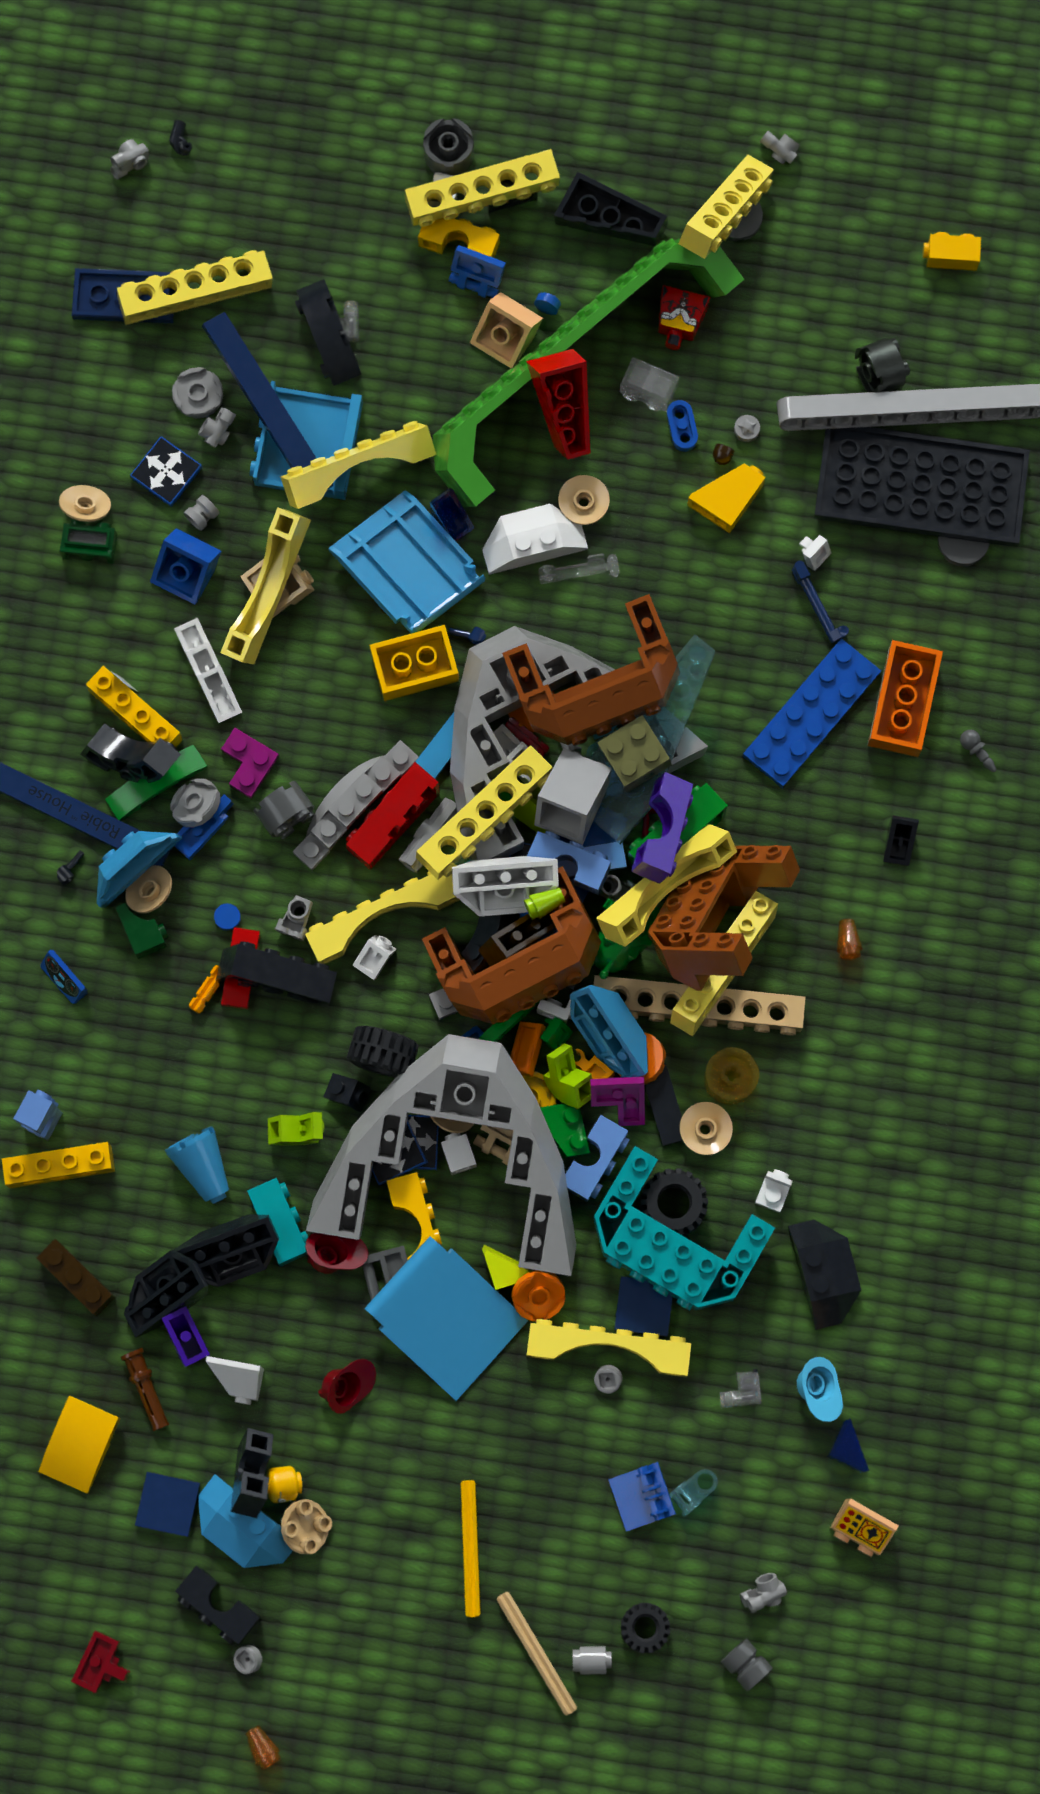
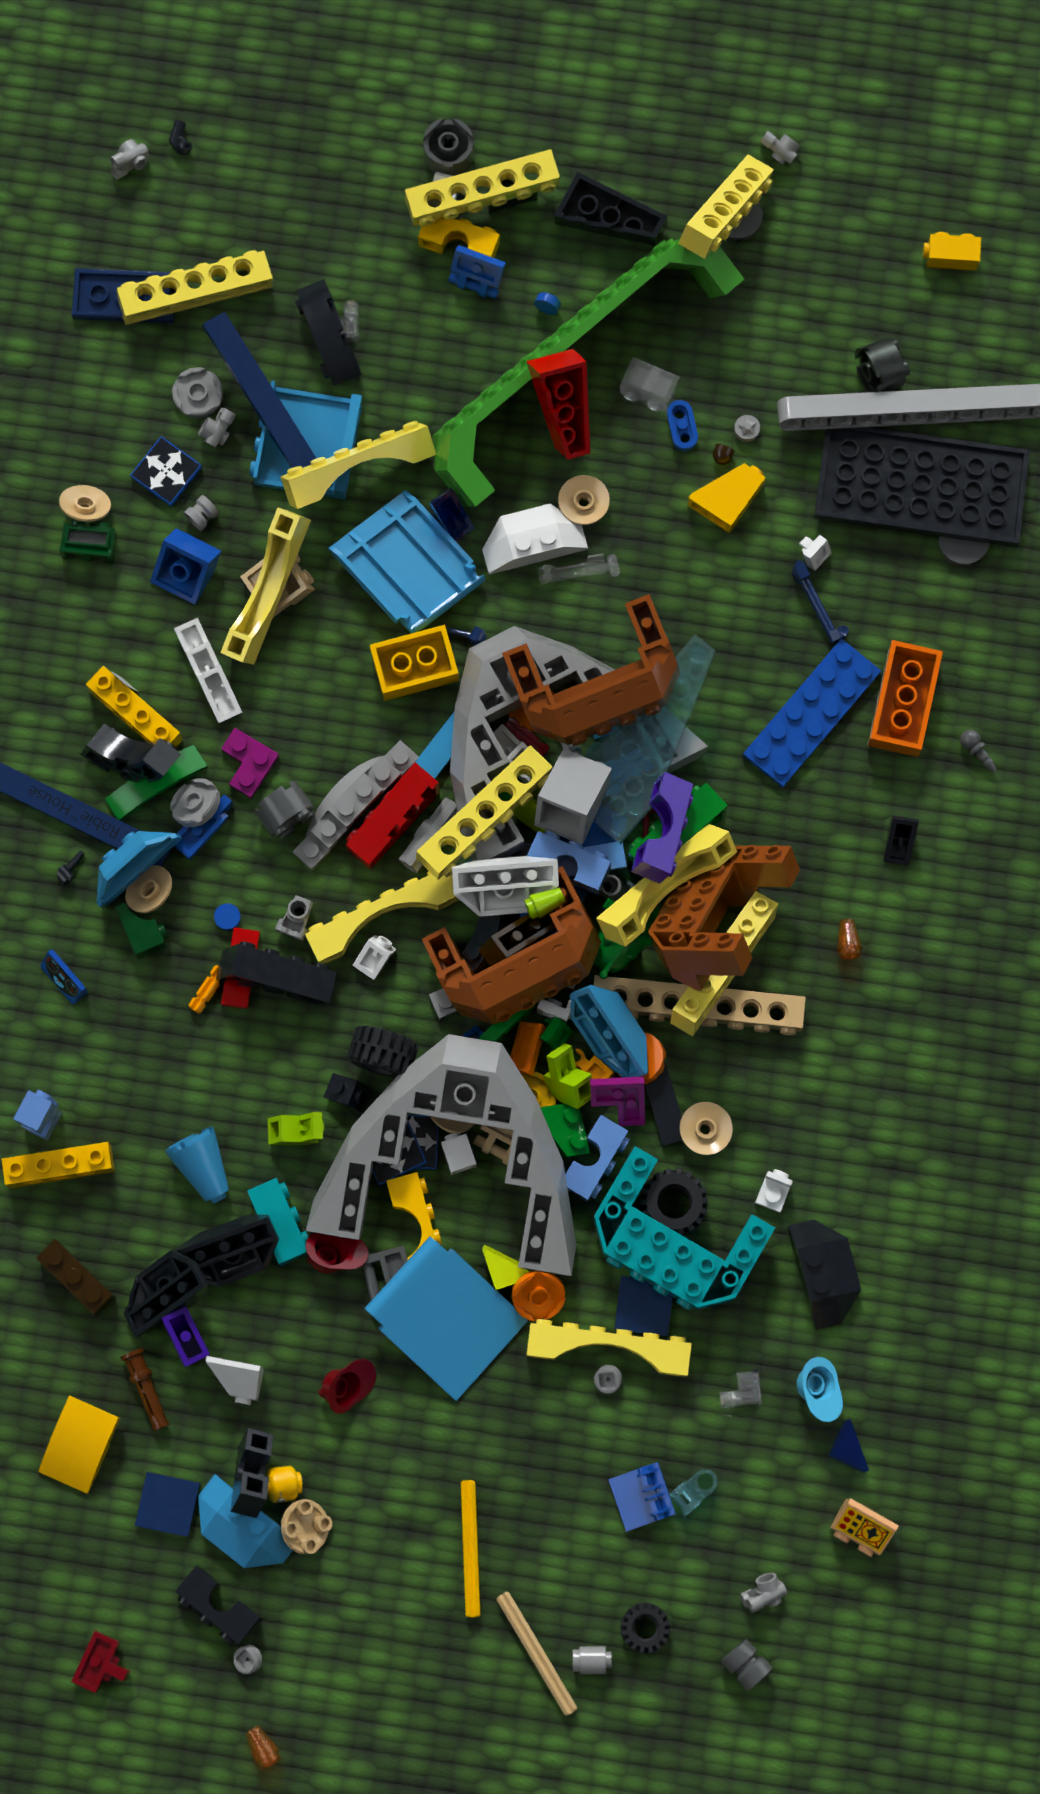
light nougat slope [470,292,543,369] -> none
olive brick [597,715,672,793] -> none
torso [658,285,710,350] -> none
clear yellow brick [704,1047,759,1105] -> none

